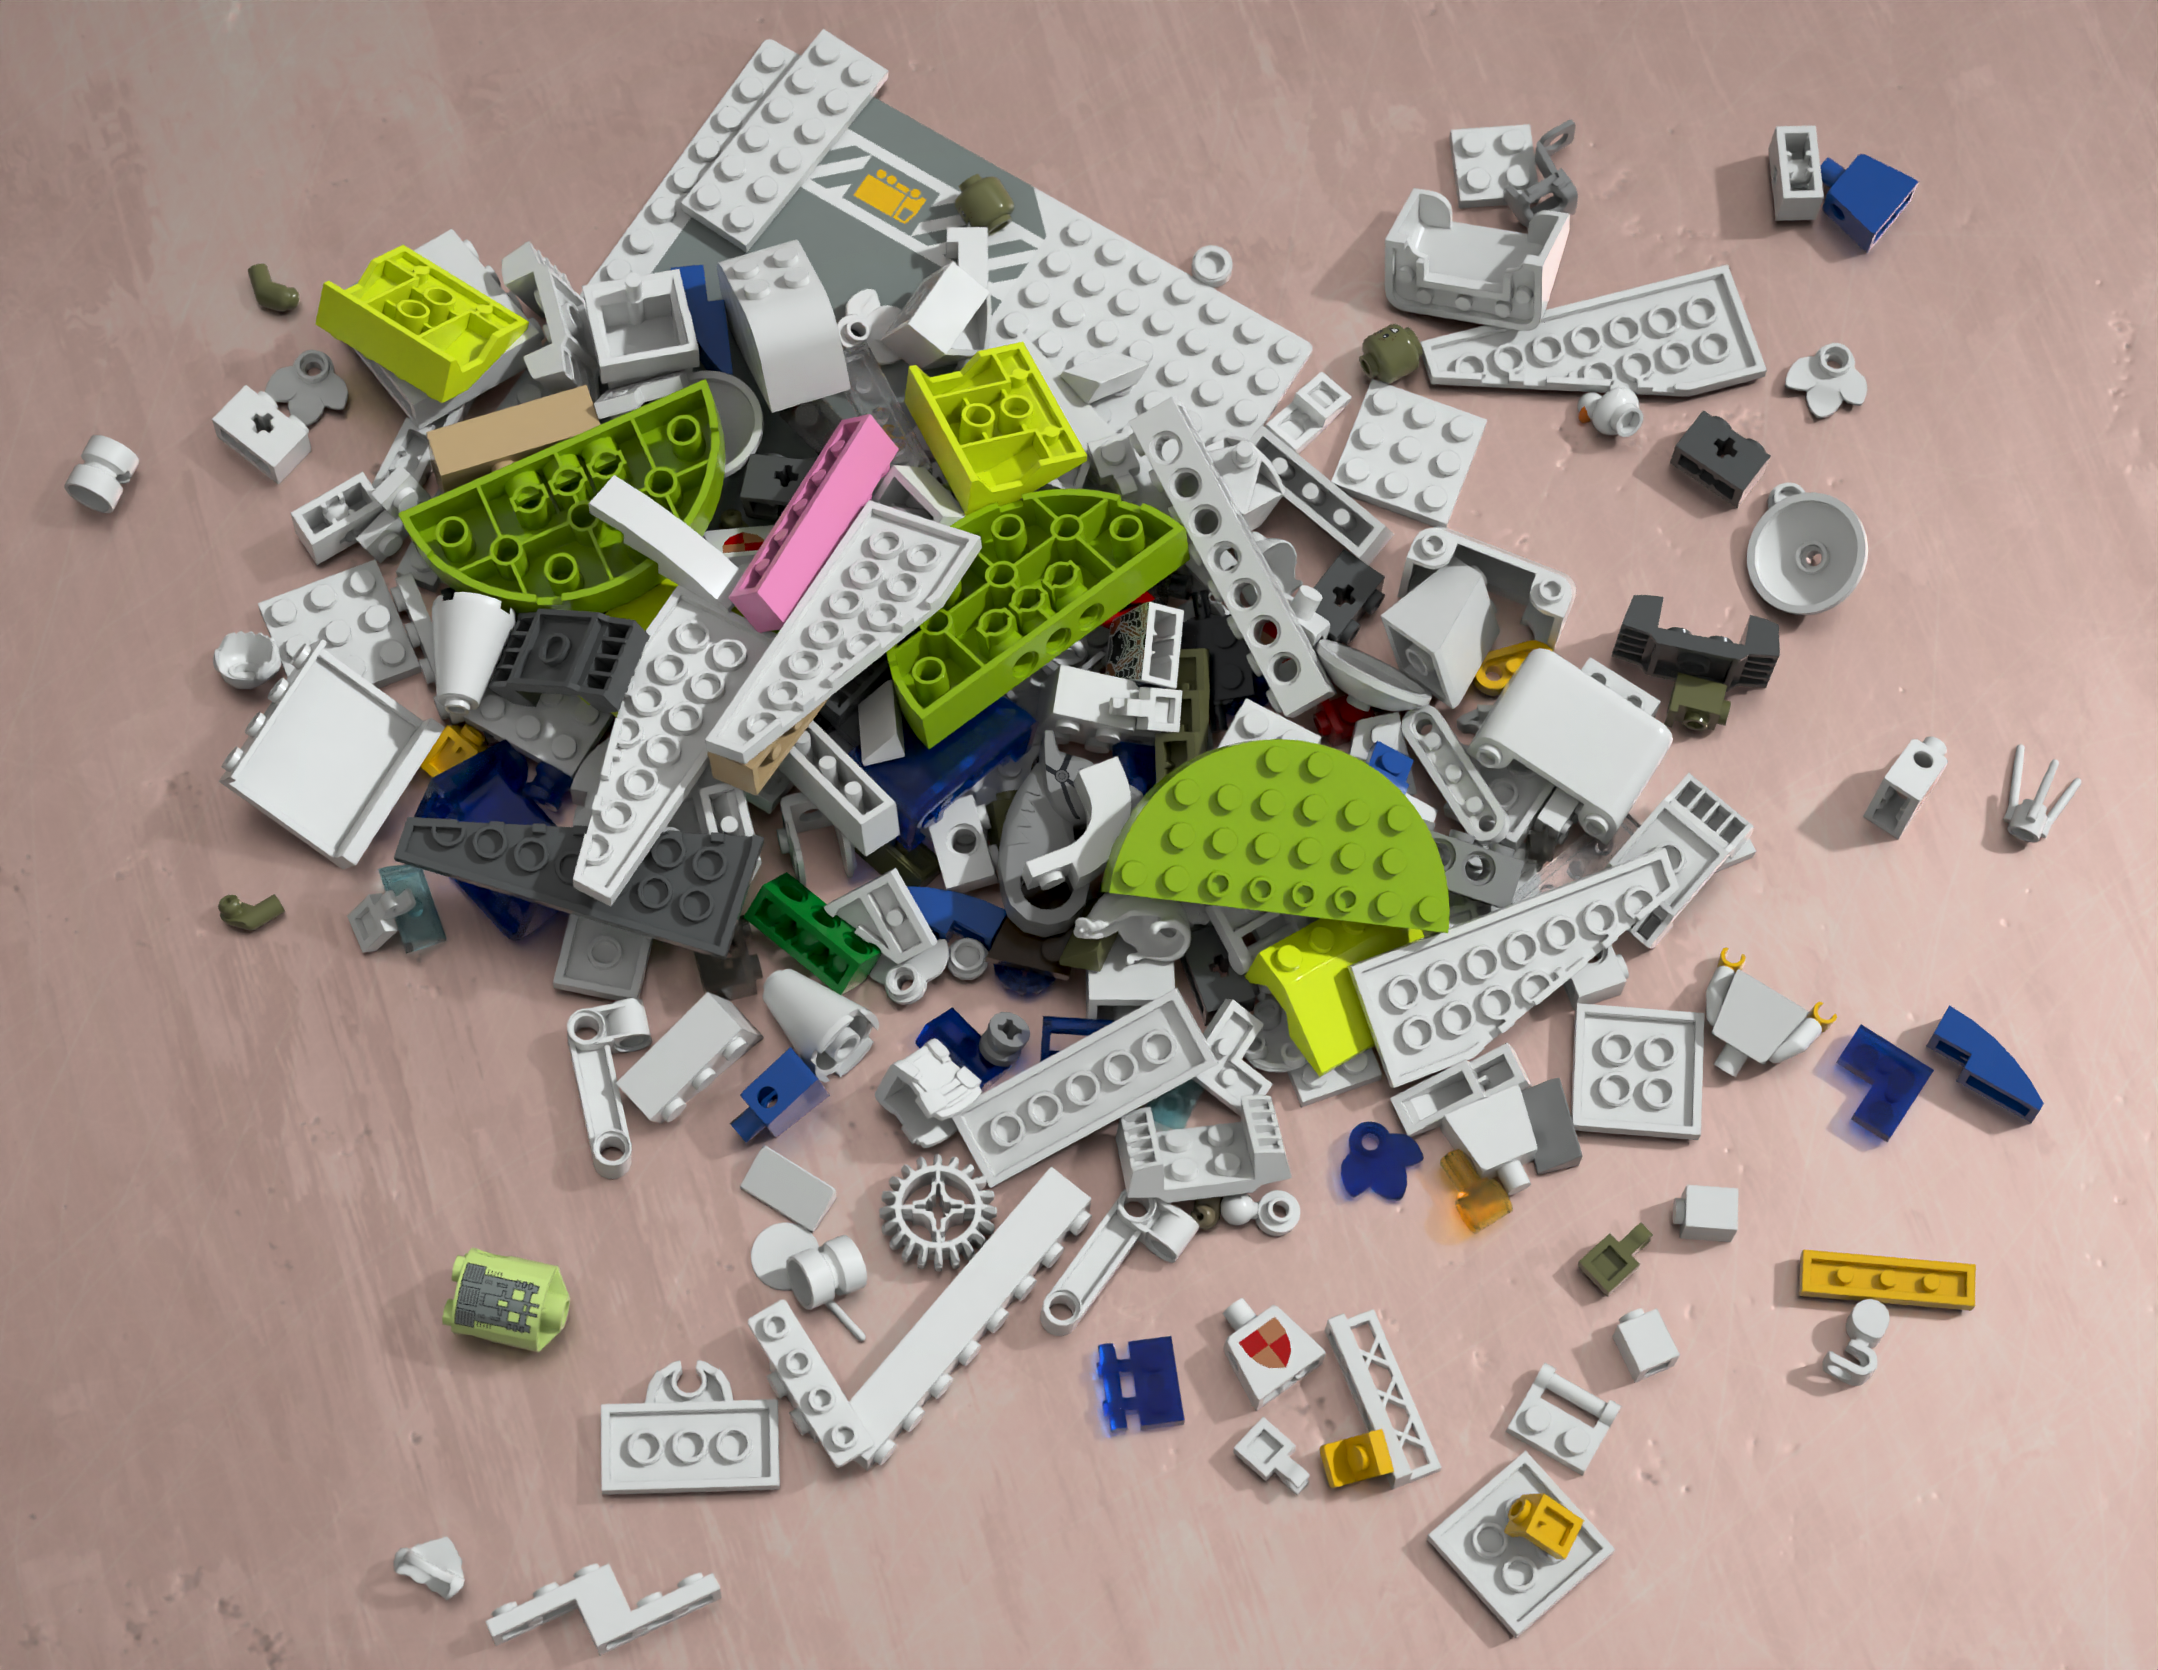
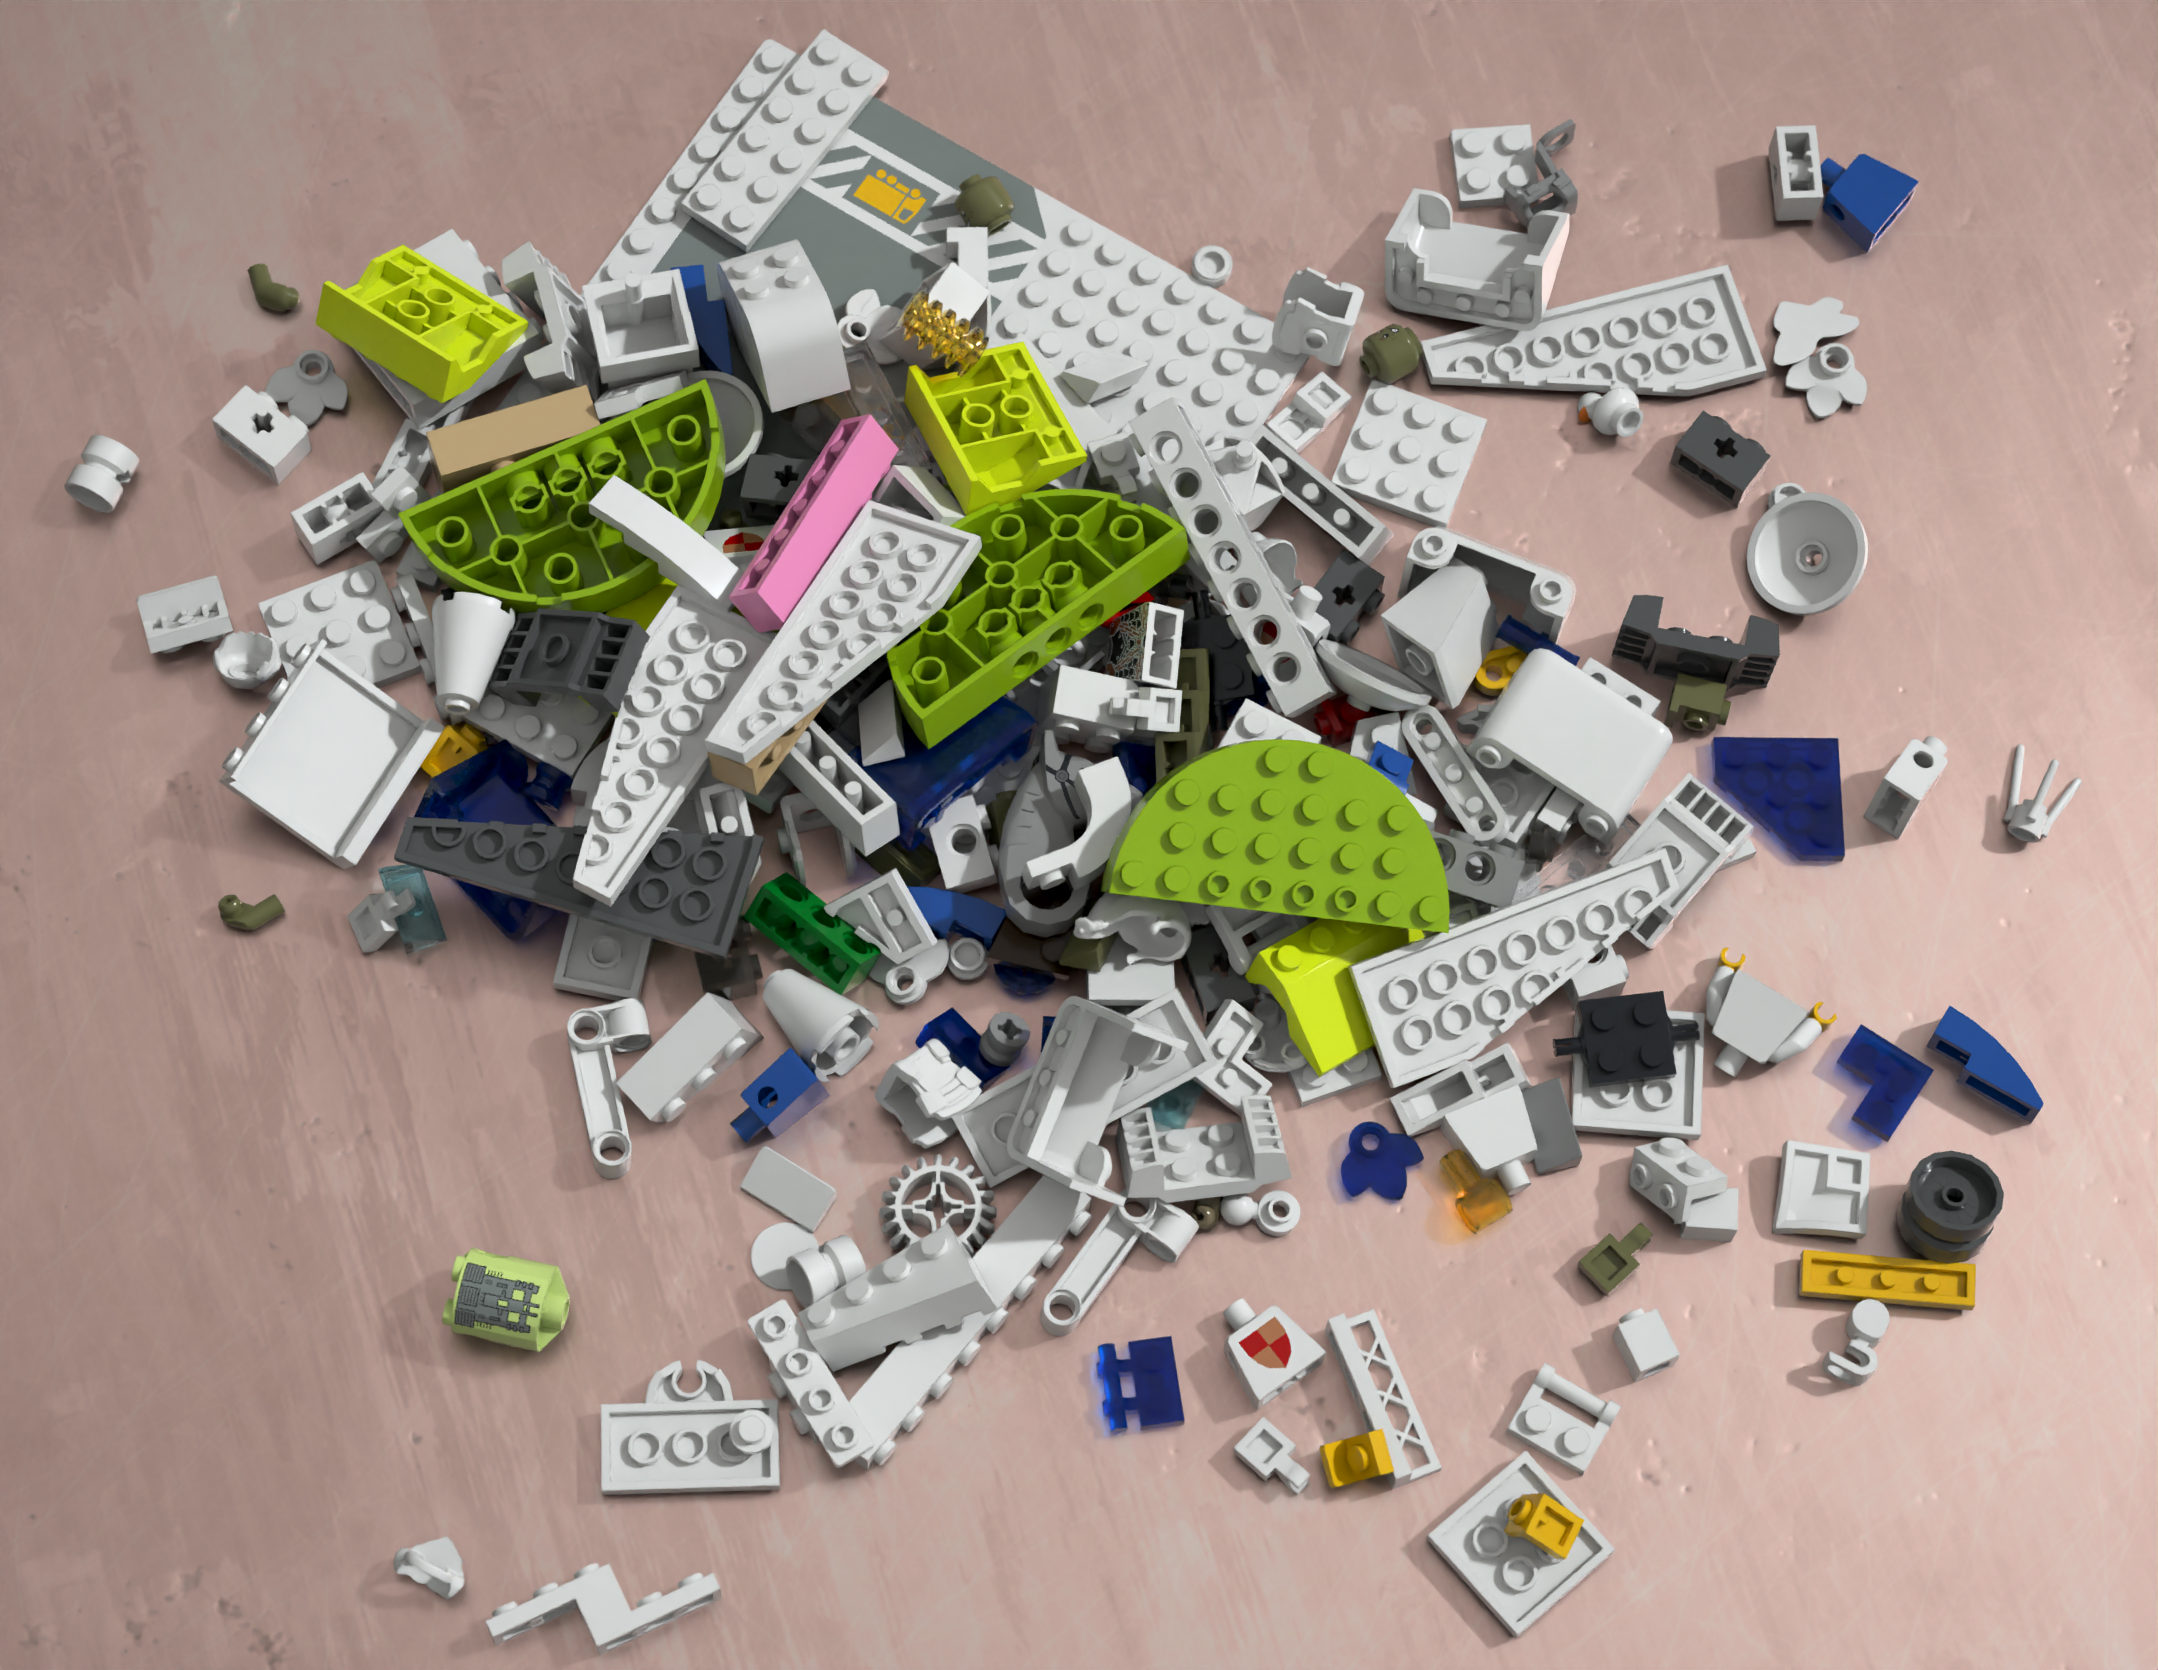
none -> white bracket [136,575,233,654]
none -> white plate [730,1409,774,1454]
none -> white wedge [797,1223,998,1372]
none -> clear yellow piece [896,291,989,378]
none -> white windscreen [1007,996,1189,1206]
none -> white piece [1272,267,1364,366]
none -> clear blue pin [1495,614,1580,666]
none -> black plate [1553,991,1700,1087]
none -> white bracket [1629,1137,1728,1223]
none -> clear blue plate [1711,737,1845,861]
none -> white plate [1772,1140,1870,1239]
none -> white sticker [1773,297,1859,366]
none -> dark grey wheel [1897,1151,2004,1264]

